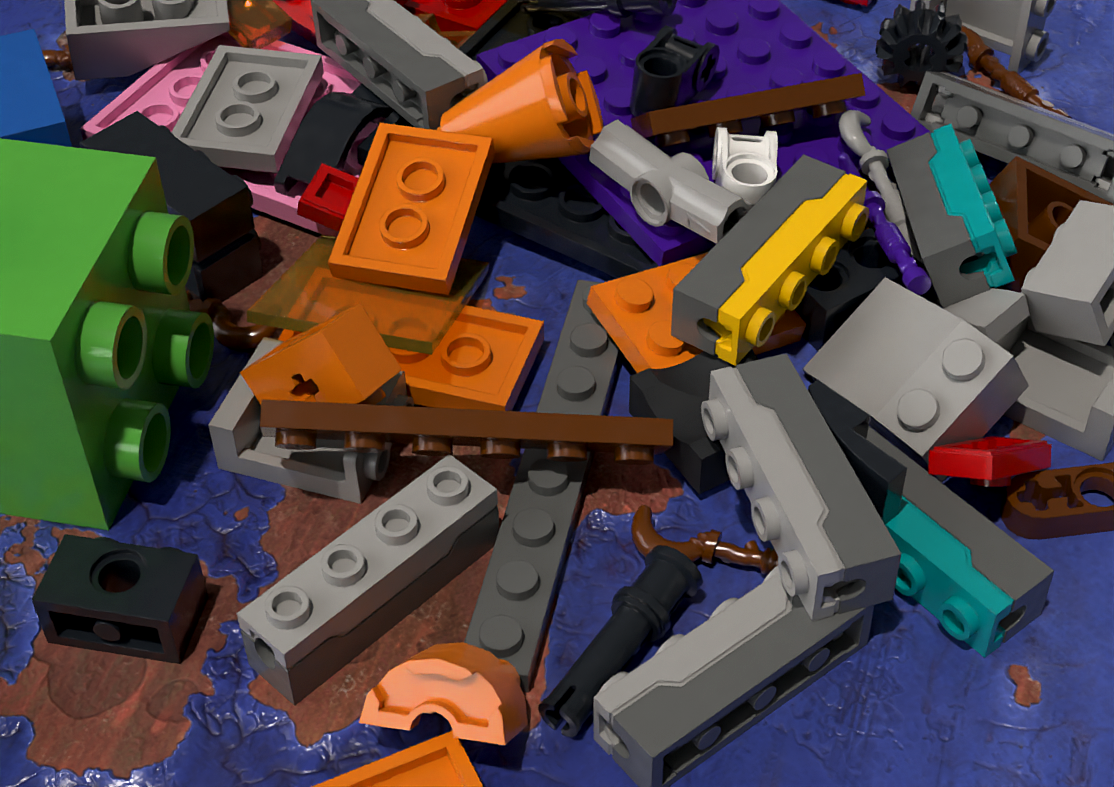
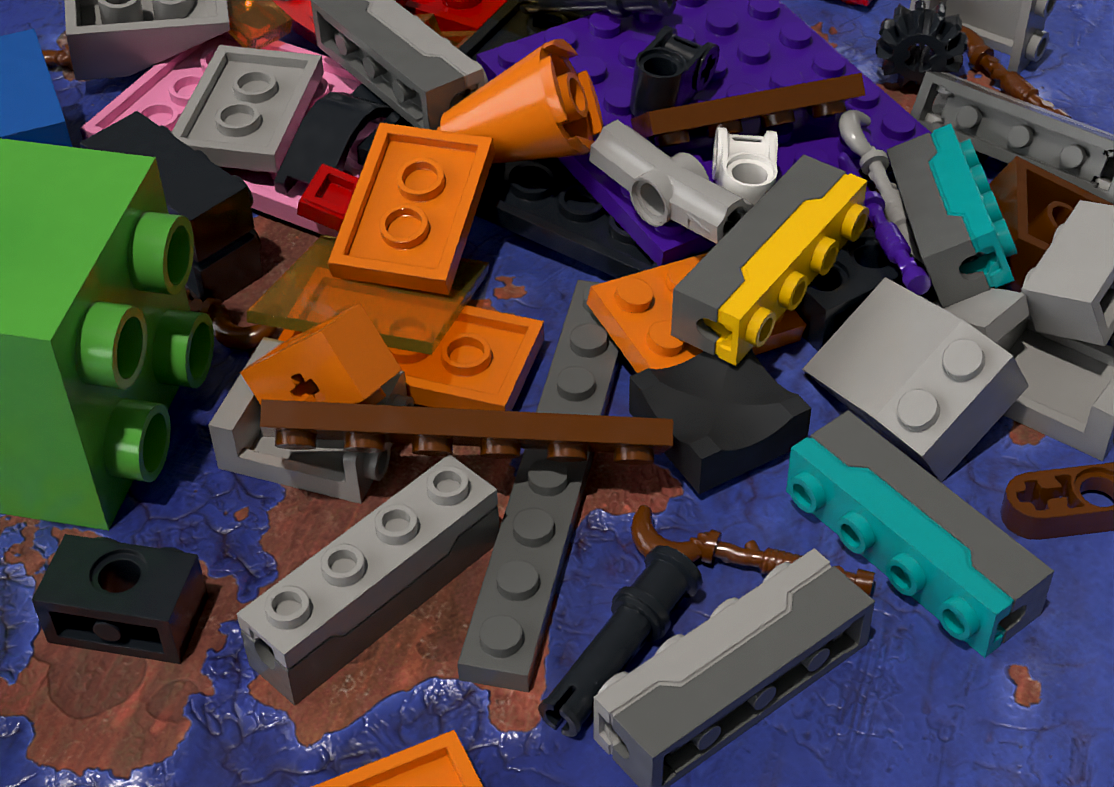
orange cylinder [359,642,528,745] -> none
piece [701,353,901,621] -> none
black slope [808,380,907,525] -> none
red plate [928,436,1052,487] -> none

